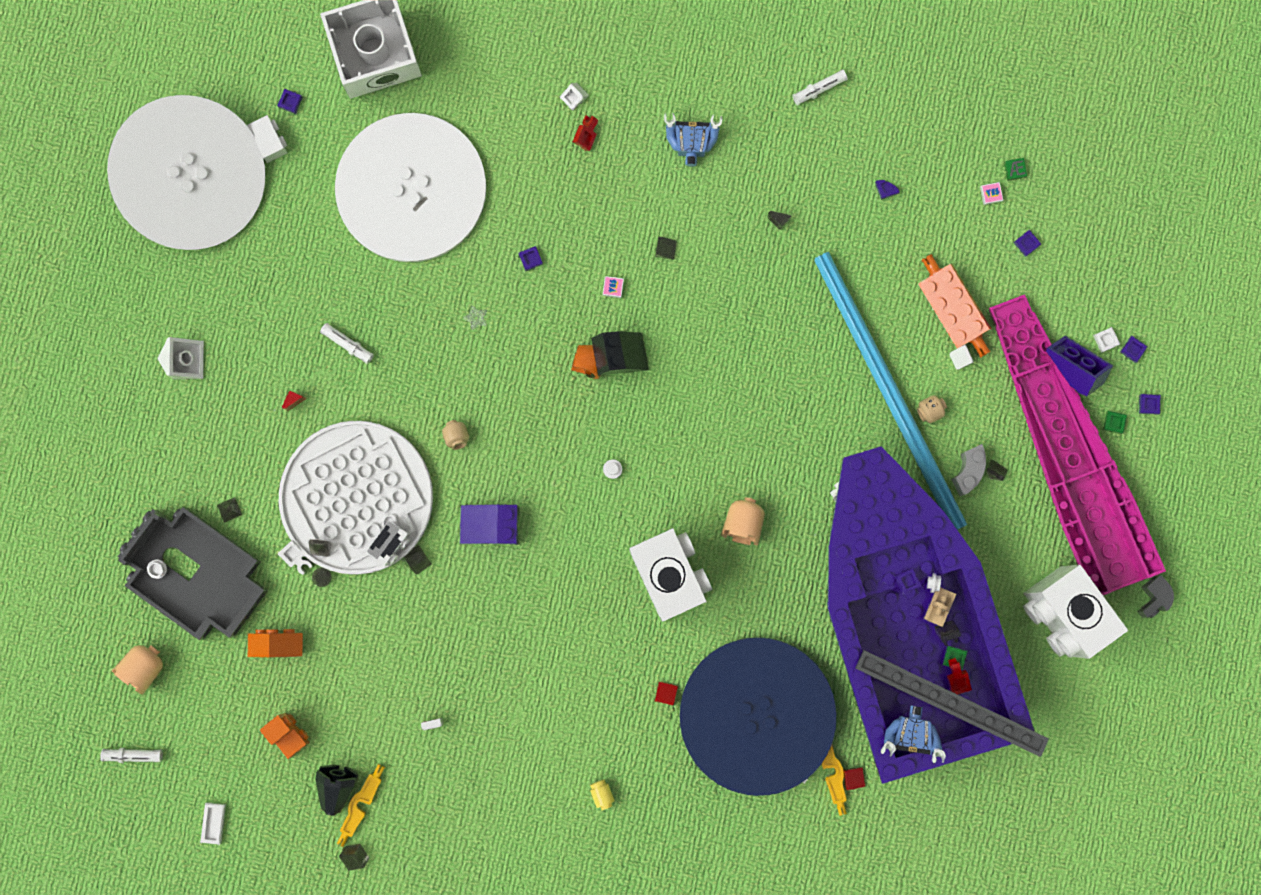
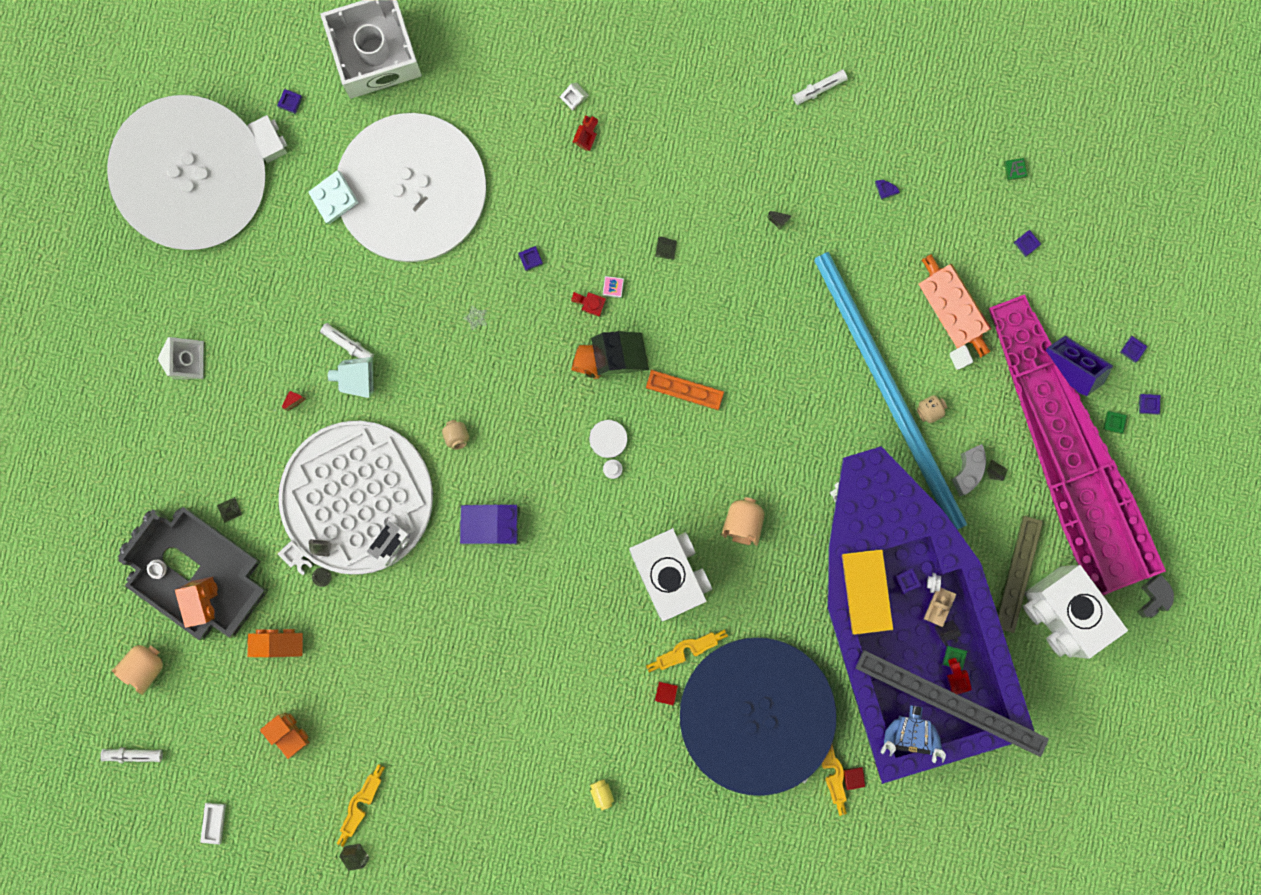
black cone [315,765,358,816] -> none
clear smoke slope [404,545,432,575] -> none
white tile [421,718,443,730] -> none
medium blue torso [664,113,723,167] -> none
tile [980,182,1003,205] -> none
white tile [1093,327,1120,353] -> none
none -> brick [175,577,218,628]
none -> light aqua plate [308,171,359,224]
none -> light aqua torso [328,357,374,398]
none -> red plate [571,292,606,317]
none -> white tile [589,420,627,458]
none -> orange tile [646,370,724,411]
none -> yellow piece [646,629,728,673]
none -> yellow tile [842,550,893,635]
none -> olive plate [997,516,1043,633]

